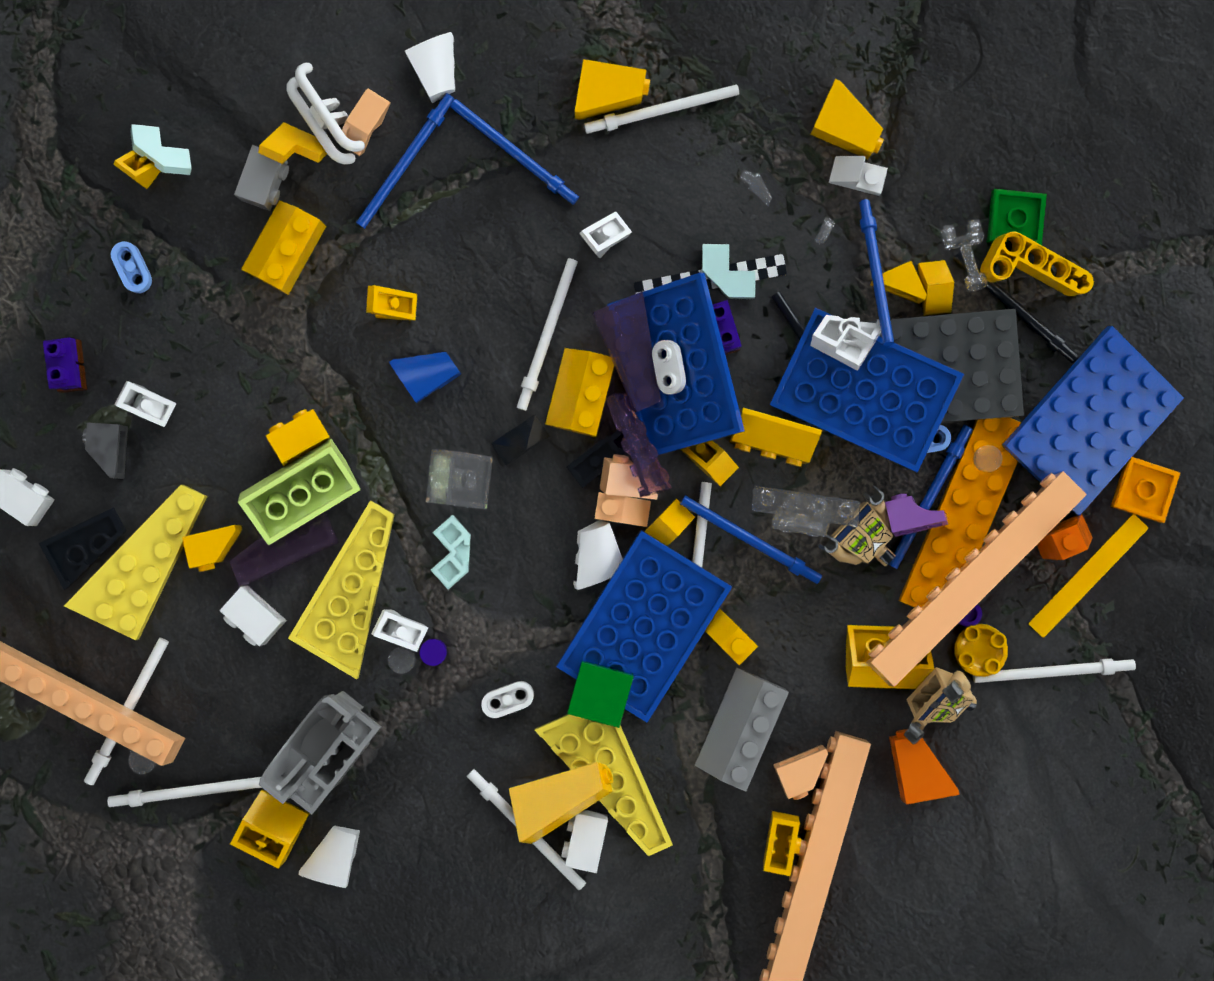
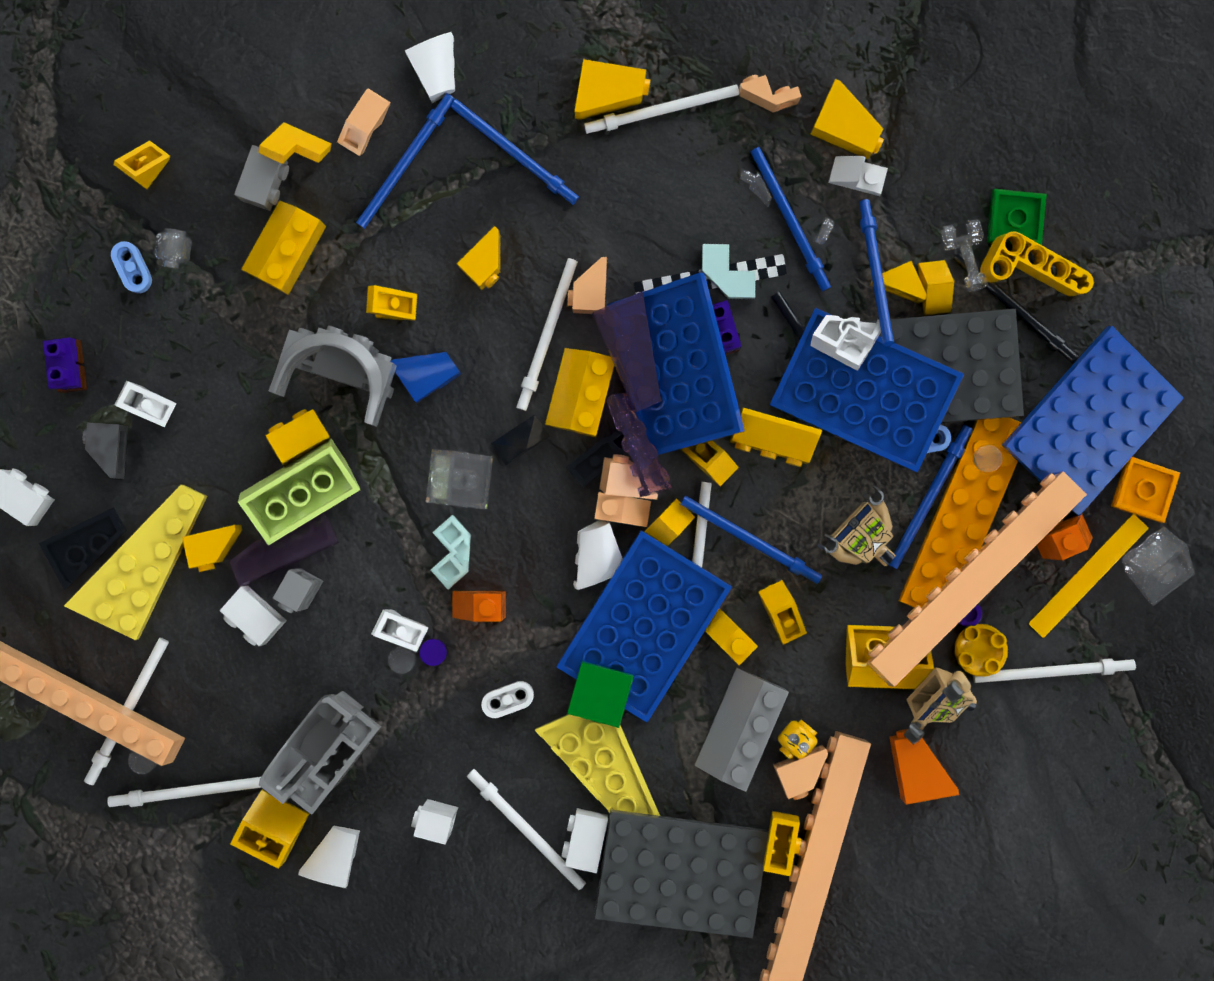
light aqua tile [130,124,191,175] -> none
white piece [286,63,365,164] -> none
light yellow wing [288,501,395,679] -> none
yellow slope [509,762,613,844] -> none
white slope [579,212,632,258] -> none
white plate [652,340,686,394] -> none
clear bracket [752,486,860,537] -> none
medium lavender arch [885,494,949,537] -> none
none -> clear head [154,228,192,269]
none -> light grey piece [268,326,397,427]
none -> light grey brick [273,568,323,613]
none -> white brick [411,799,458,845]
none -> orange slope [452,591,506,622]
none -> yellow slope [457,226,500,290]
none -> light nougat slope [568,257,607,314]
none -> dark grey plate [594,809,769,938]
none -> light nougat slope [739,75,801,112]
none -> blue bar [751,147,831,292]
none -> yellow slope [759,580,807,645]
none -> yellow head [778,720,818,760]
none -> clear slope [1122,527,1195,606]

